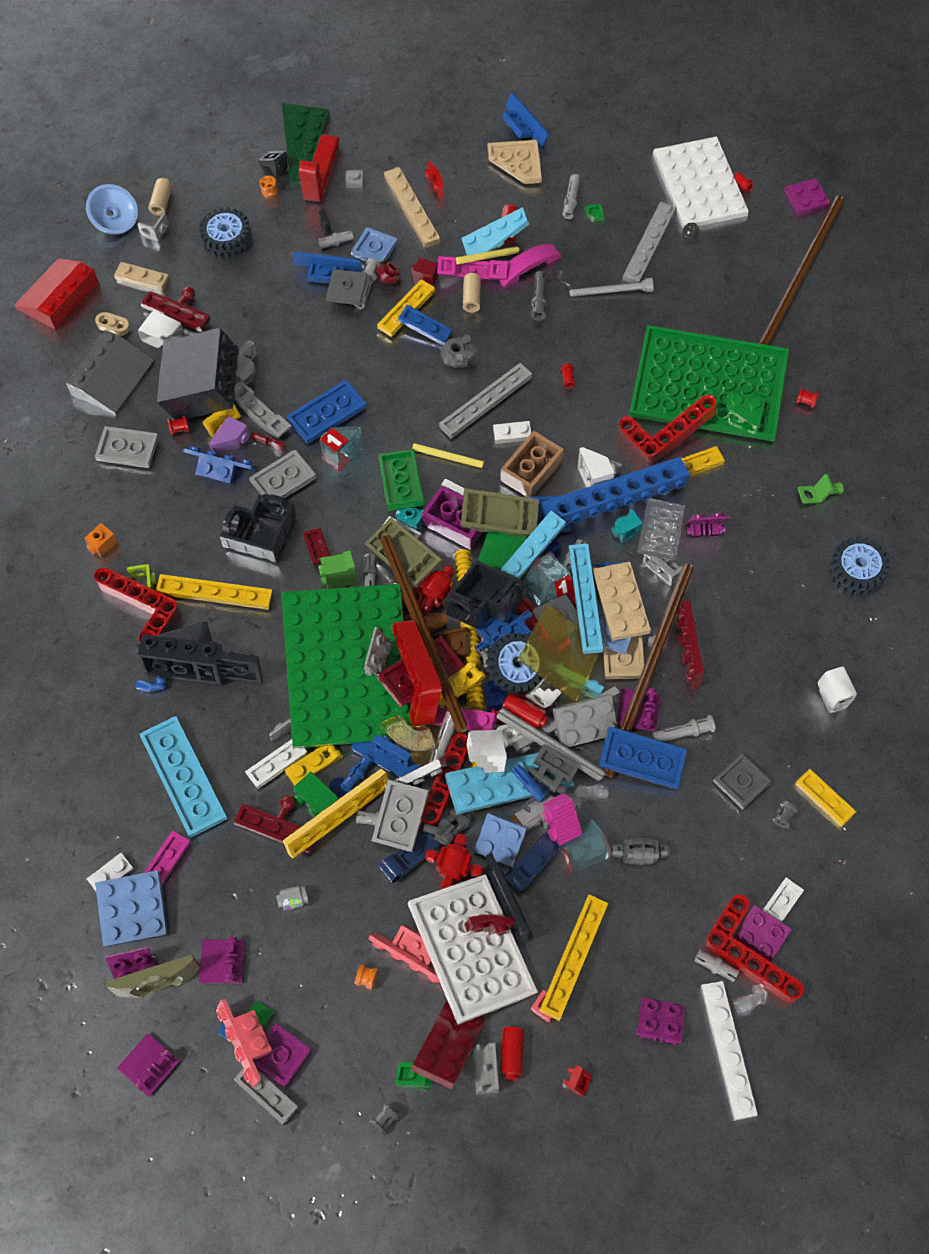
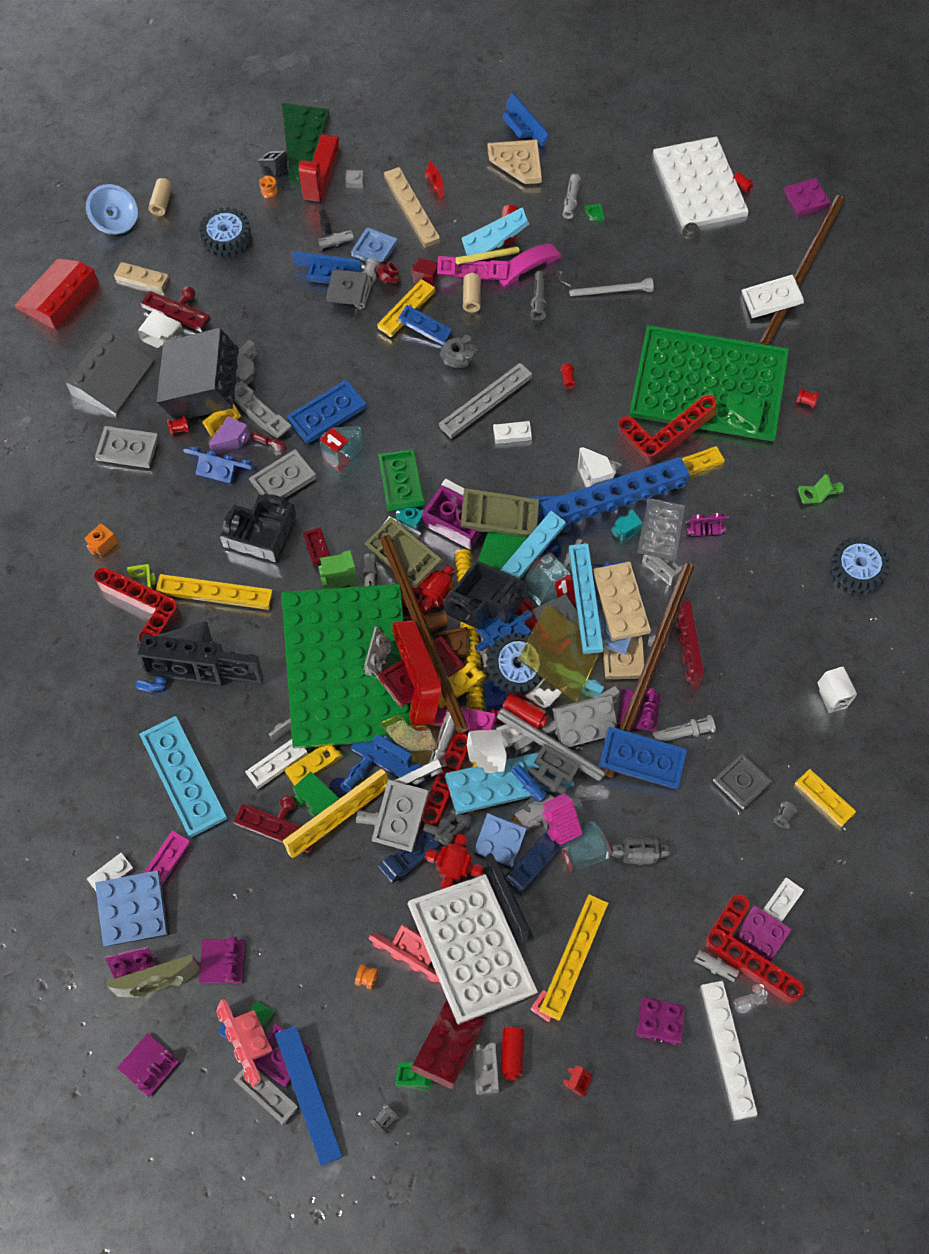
tan plate [95,312,130,336] -> none
light grey bracket [138,213,169,241] -> none
light grey brick [276,886,309,911] -> none
light yellow bar [412,443,484,469] -> none
dark red slope [464,915,514,936] -> none
medium nougat brick [501,431,564,497] -> none
light grey plate [623,201,676,283] -> none
none -> blue tile [275,1026,342,1166]
none -> white tile [742,275,804,318]

